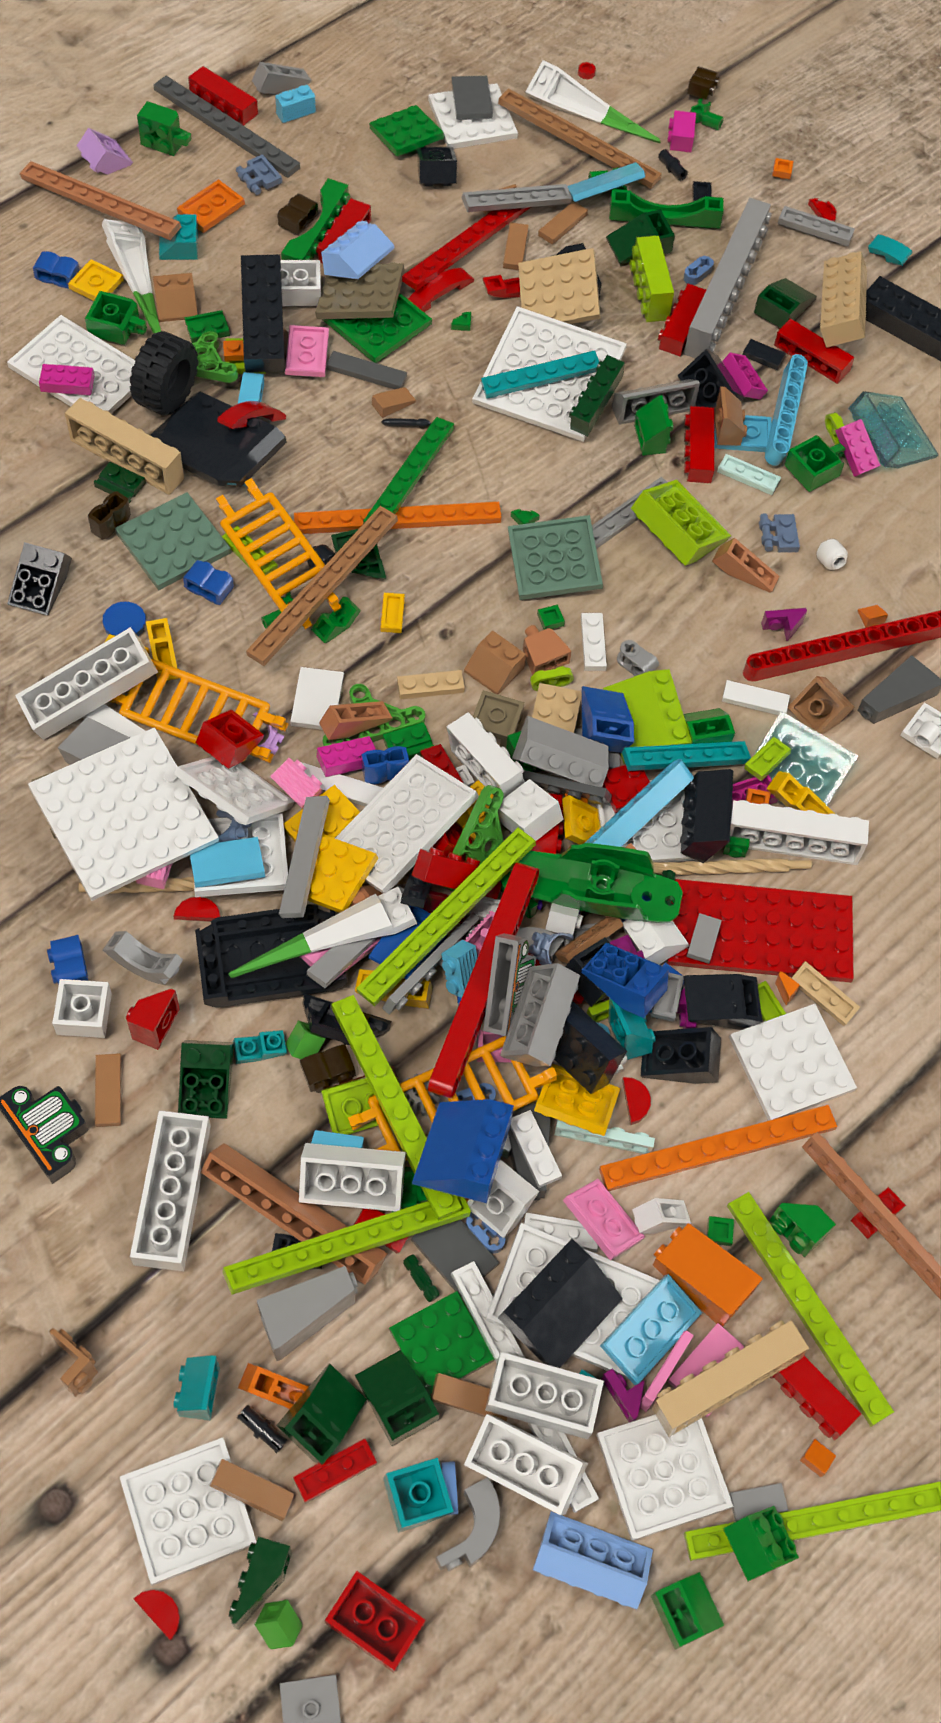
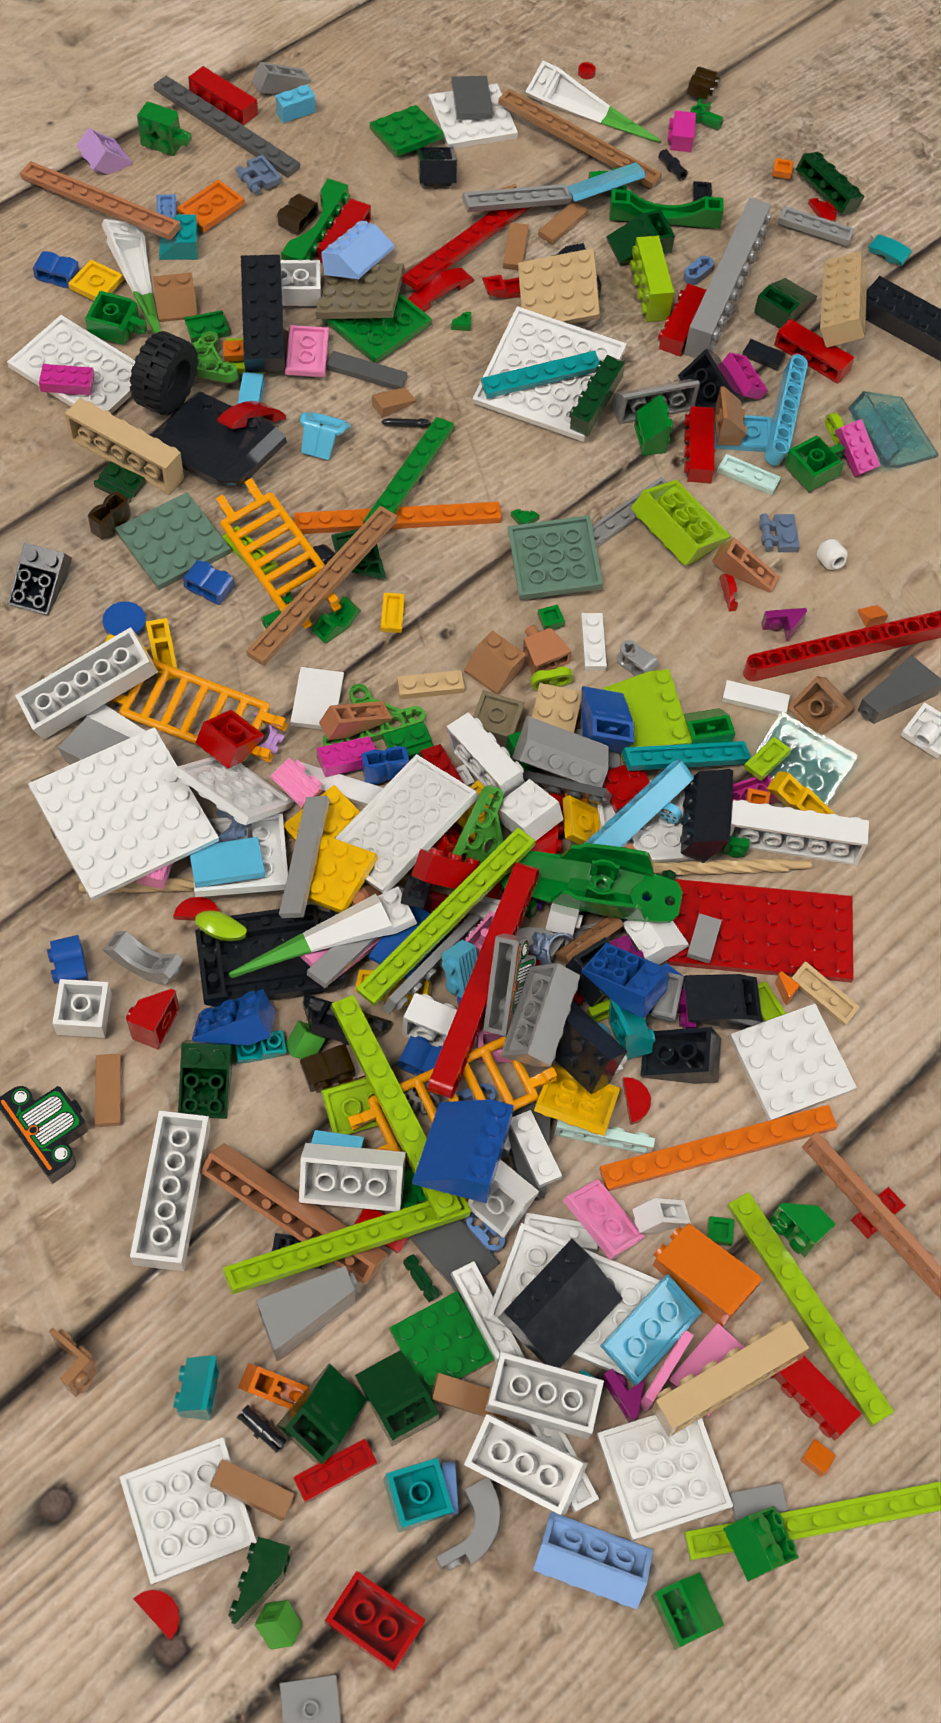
none -> medium blue plate [157,194,176,218]
none -> blue slope [192,989,275,1045]
none -> lime arm [195,911,247,941]
none -> medium azure piece [300,412,351,460]
none -> blue brick [398,1036,443,1075]
none -> white brick [403,993,457,1047]
none -> medium azure tile [658,803,682,824]
none -> red tile [719,573,738,612]
none -> dark green brick [795,152,865,214]

